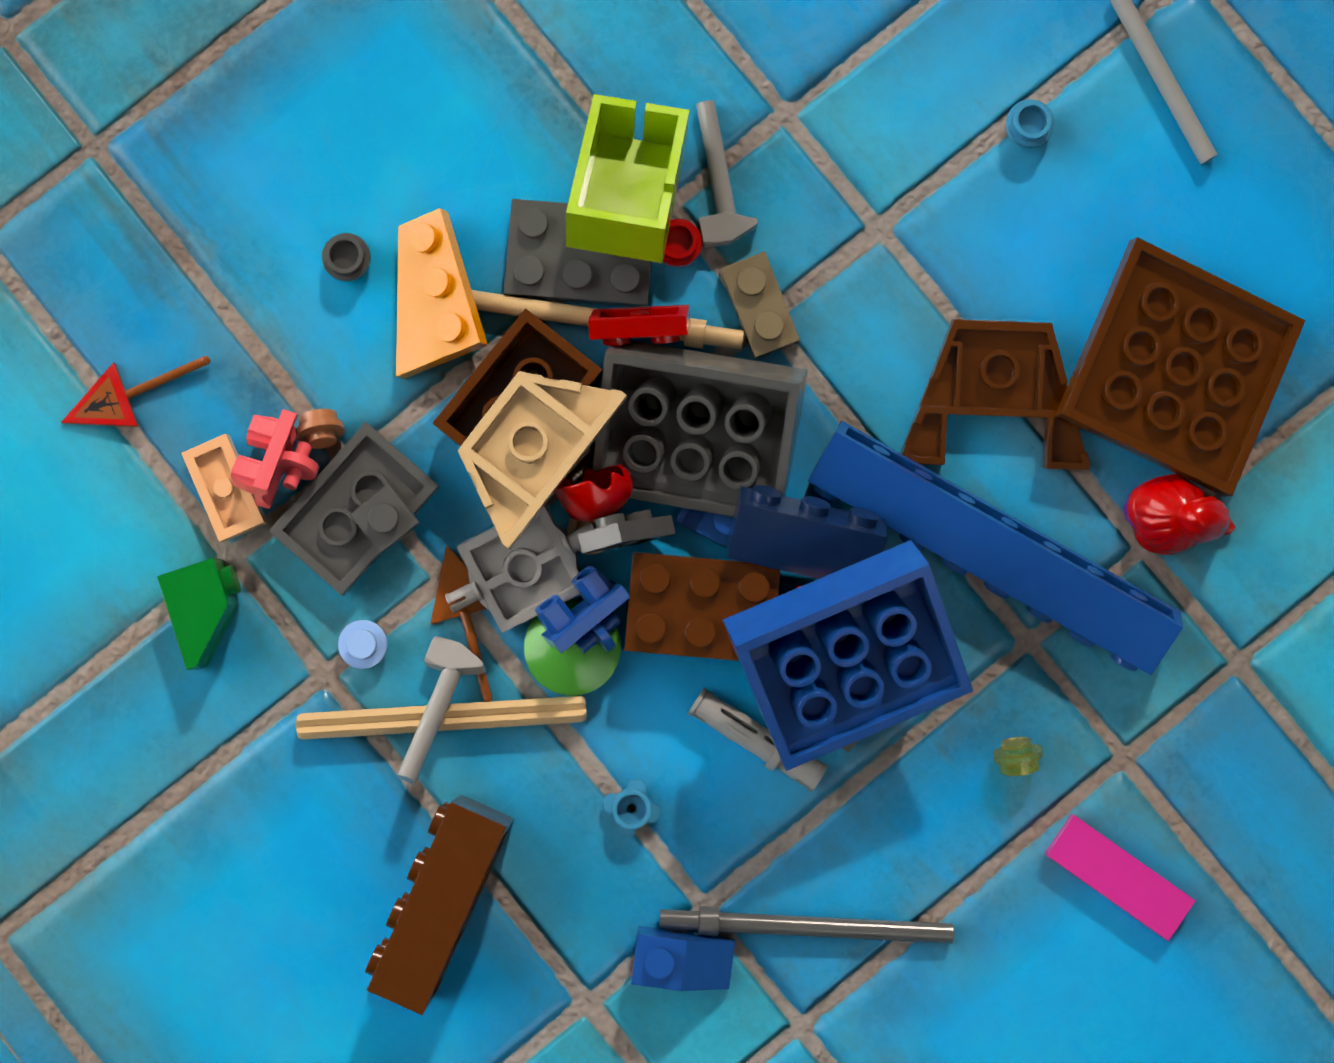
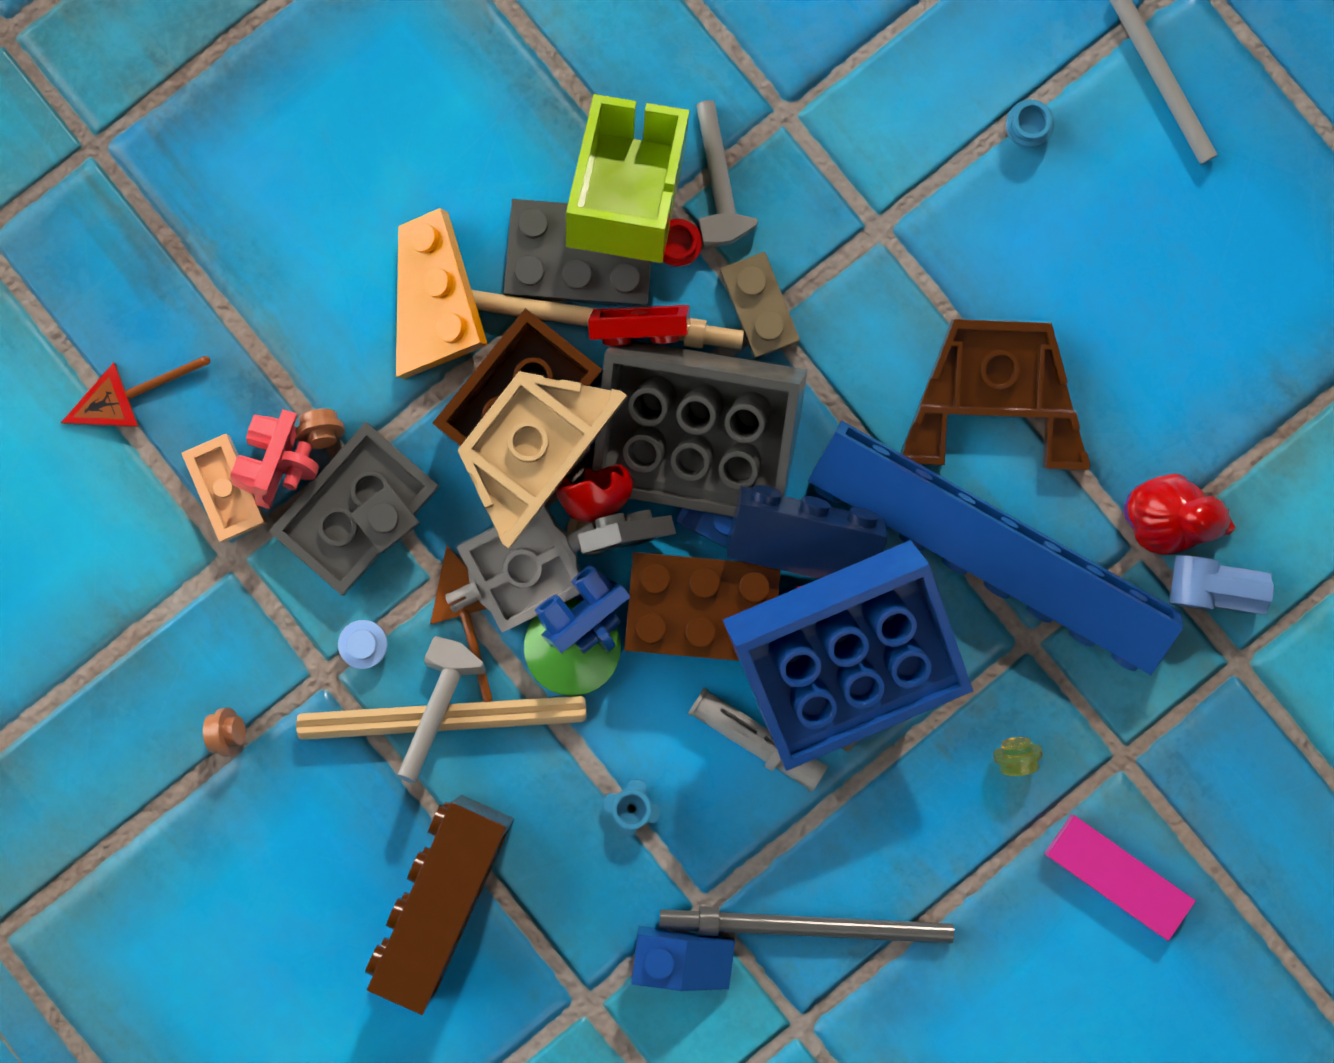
green slope [157,558,241,670] -> none
dark grey plate [322,233,371,282] -> none
reddish brown plate [1055,237,1306,497] -> none
none -> nougat plate [203,707,246,757]
none -> medium blue piece [1169,555,1274,615]

